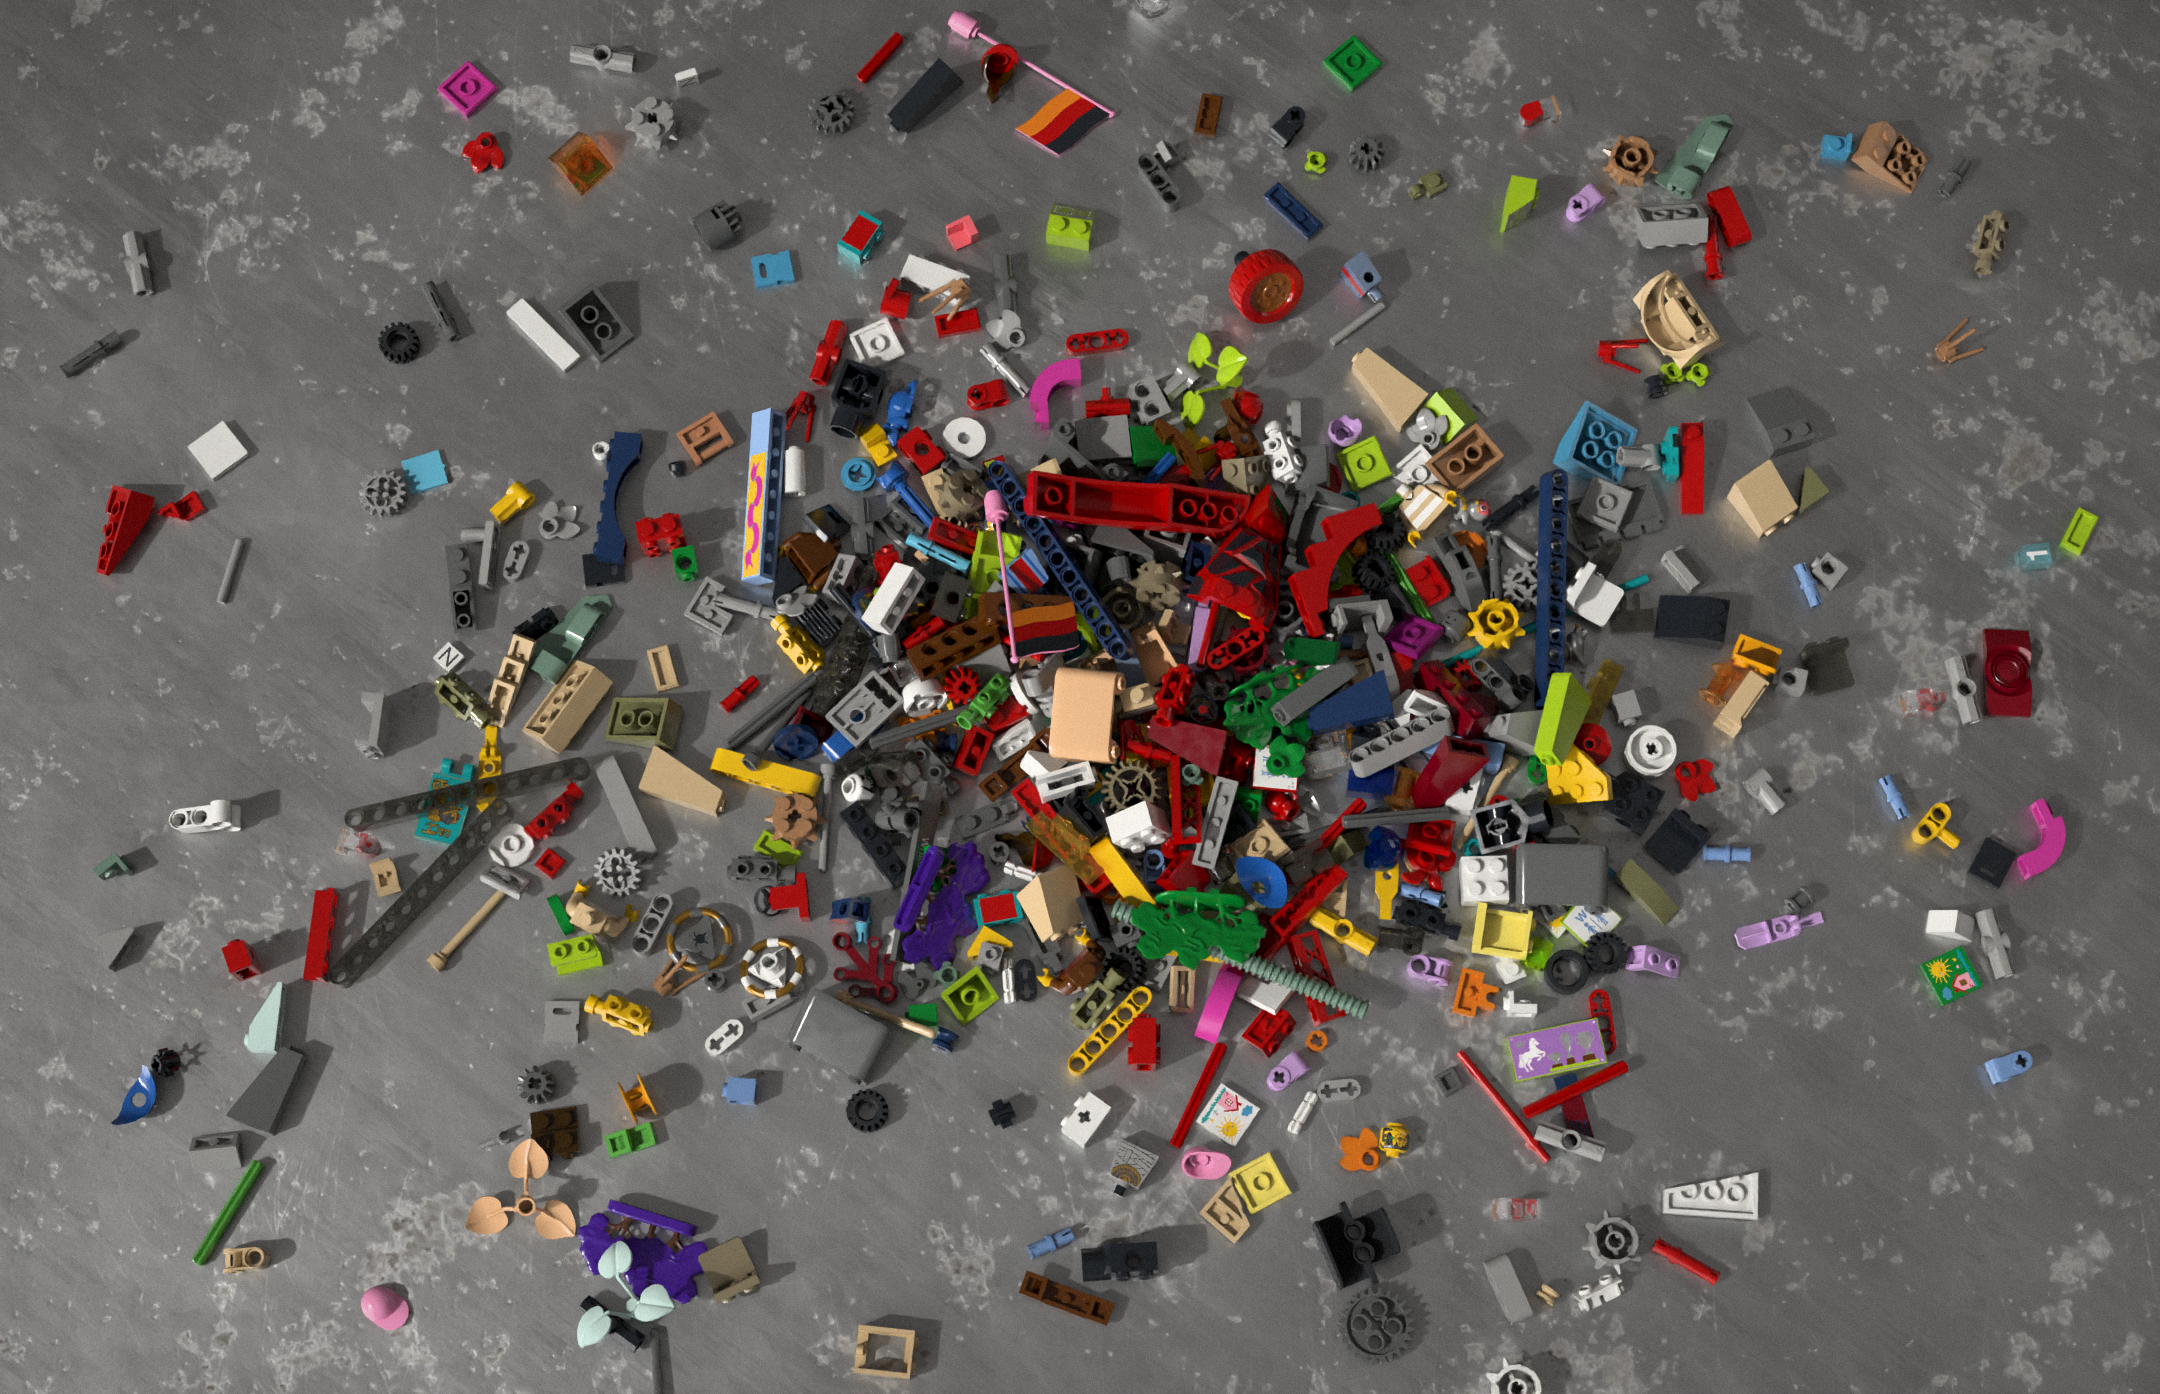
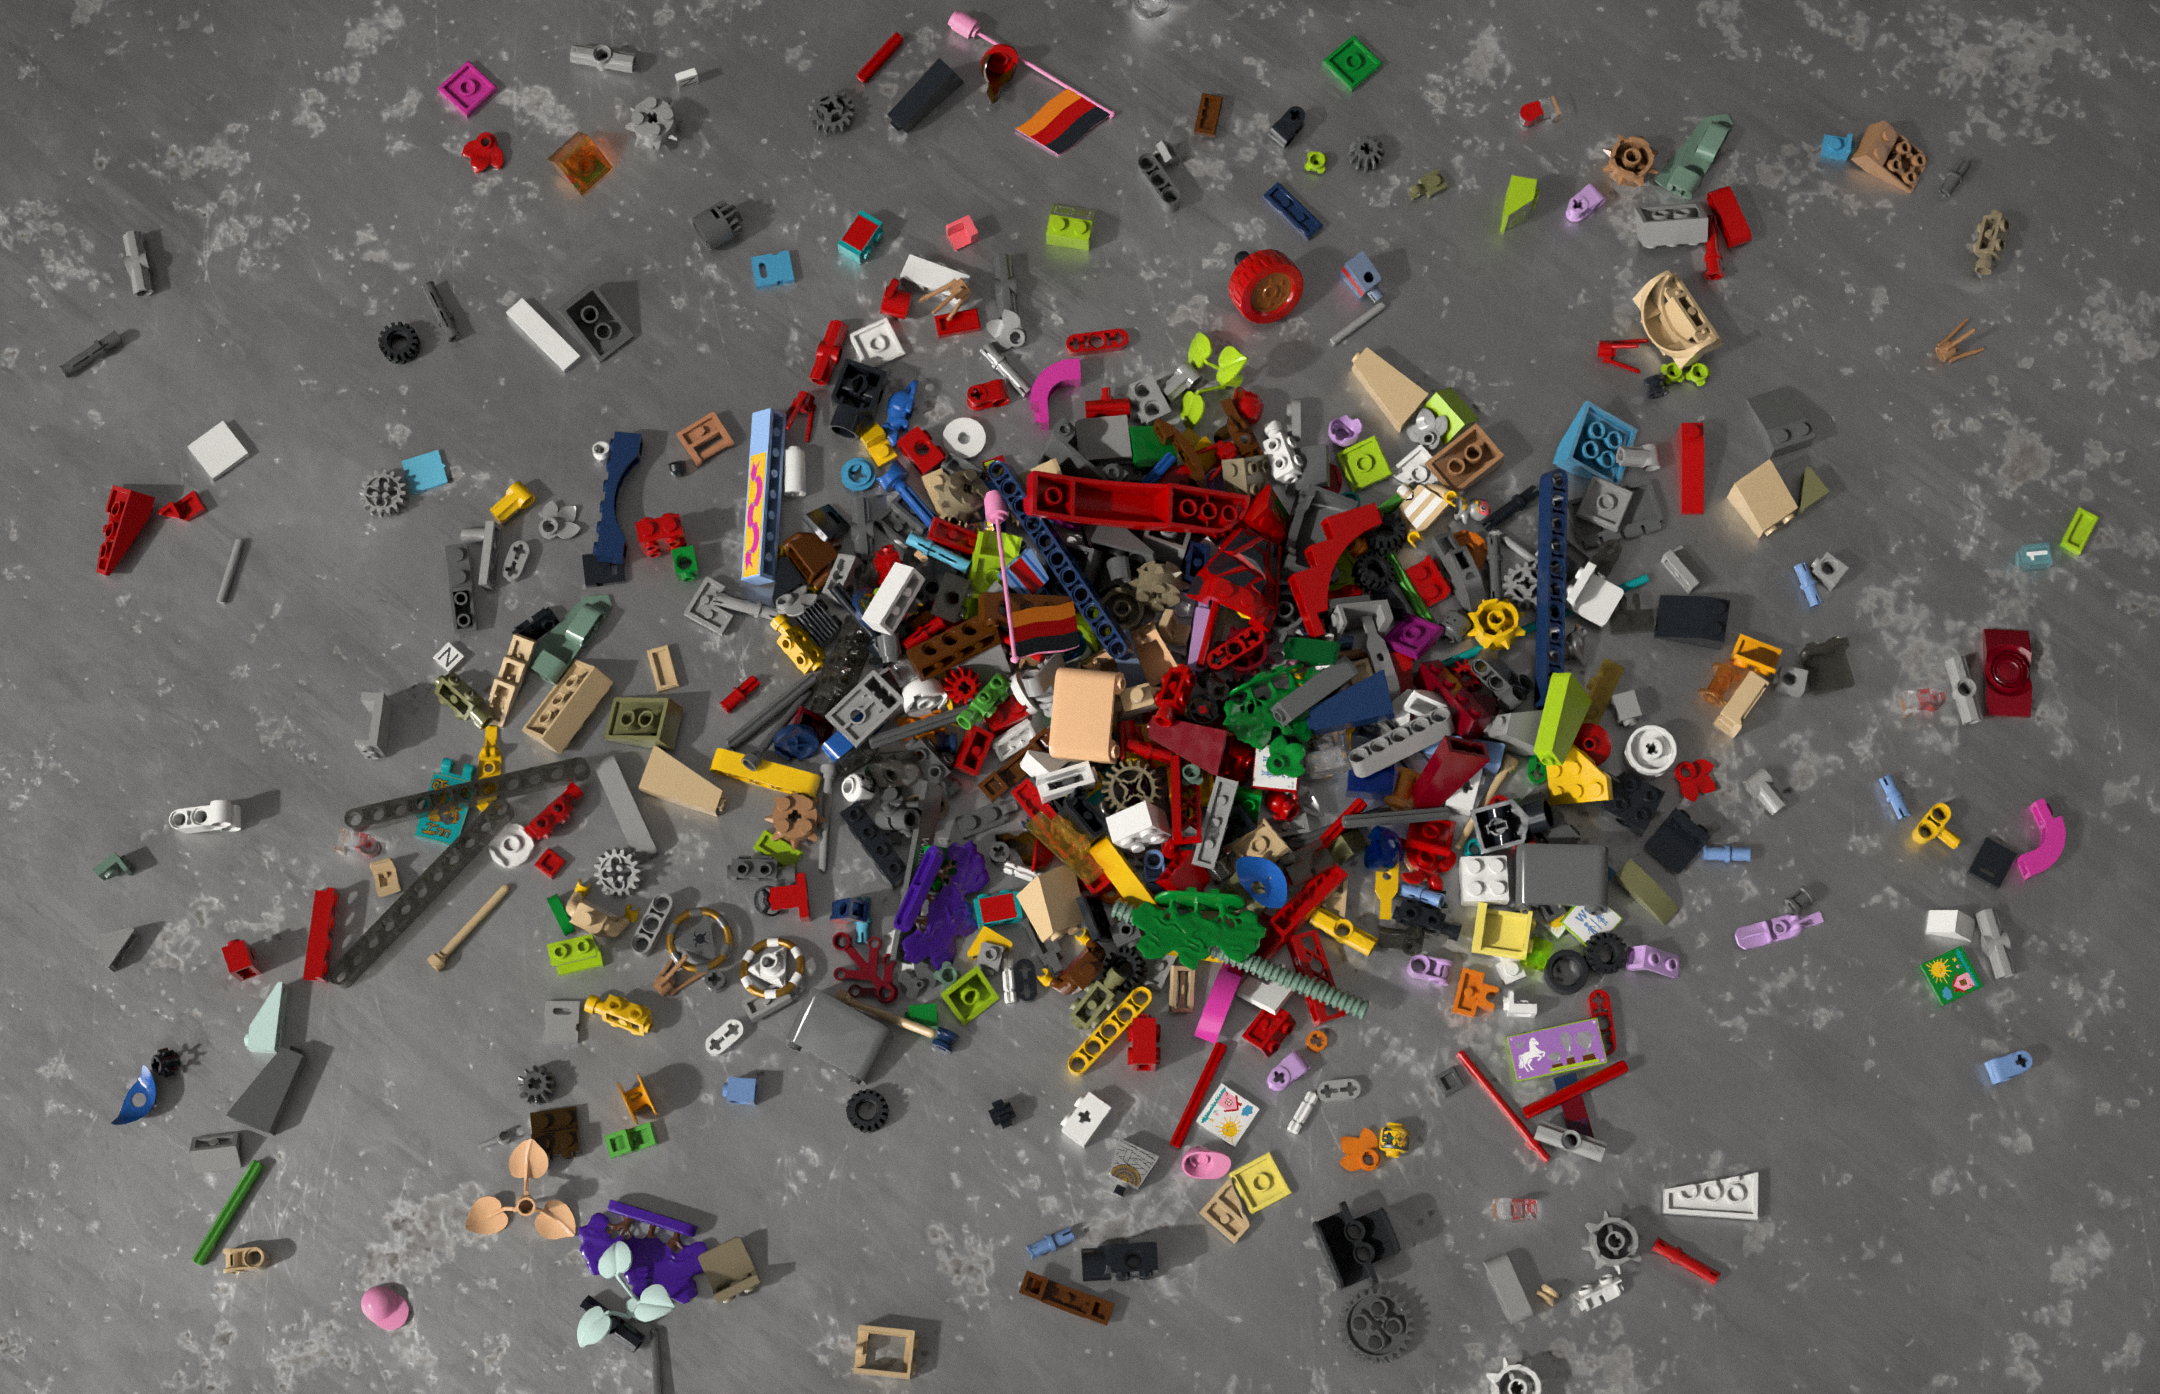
light grey tile [480,861,531,900] -> none
teal wing [1659,426,1679,483] -> none

